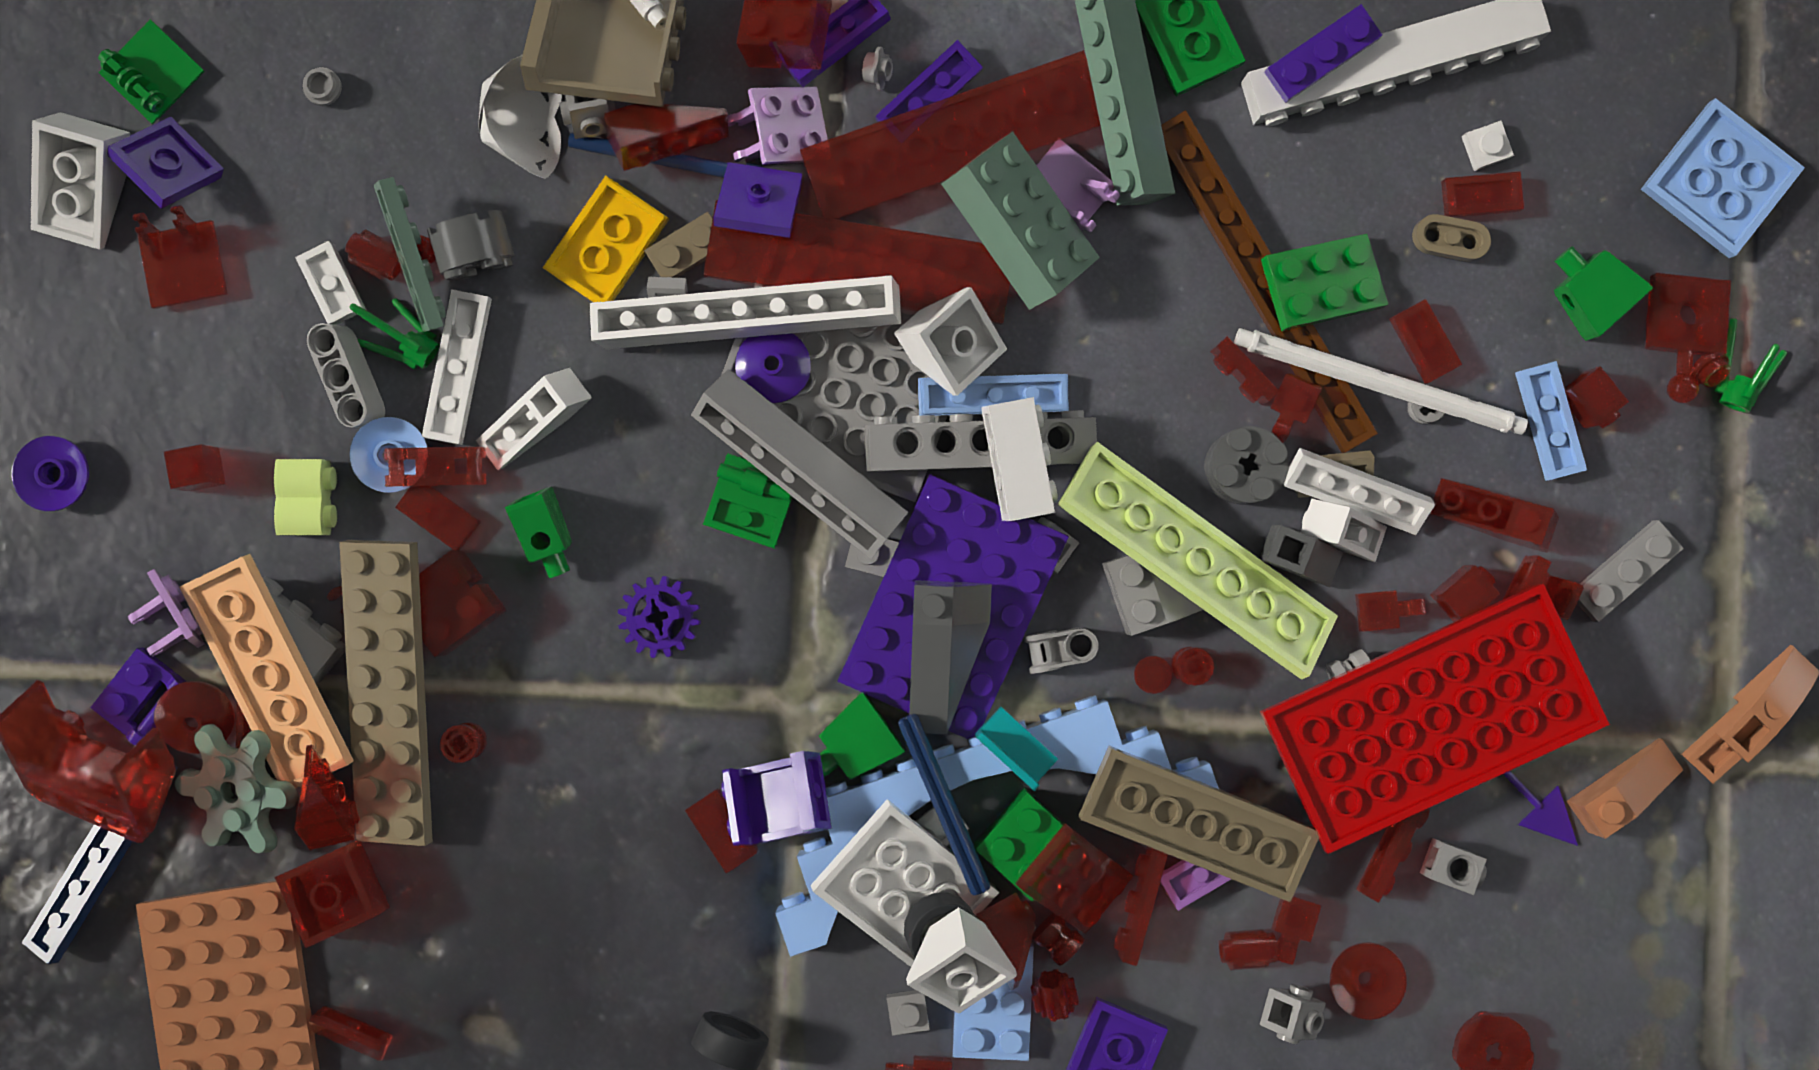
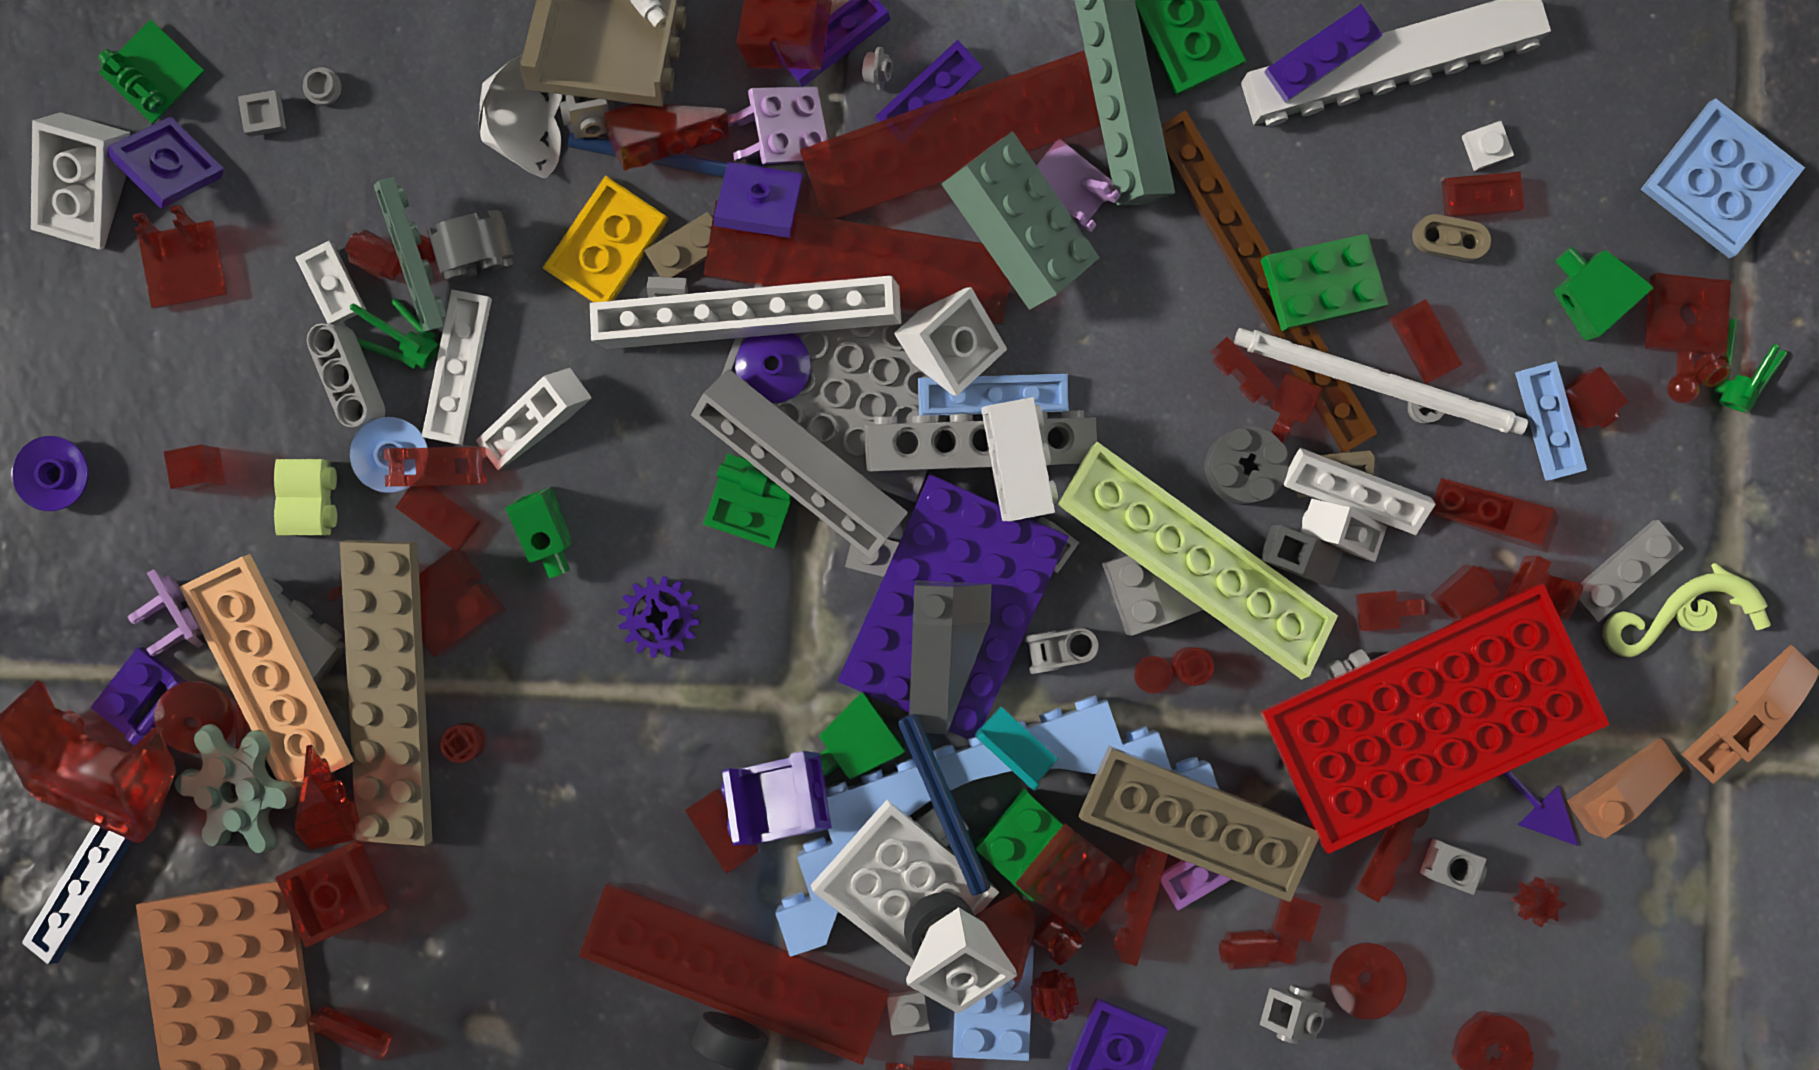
none -> light grey plate [238,90,286,137]
none -> clear red plate [579,882,890,1065]
none -> clear red gear [1512,876,1566,927]
none -> yellowish green plant [1602,563,1771,658]

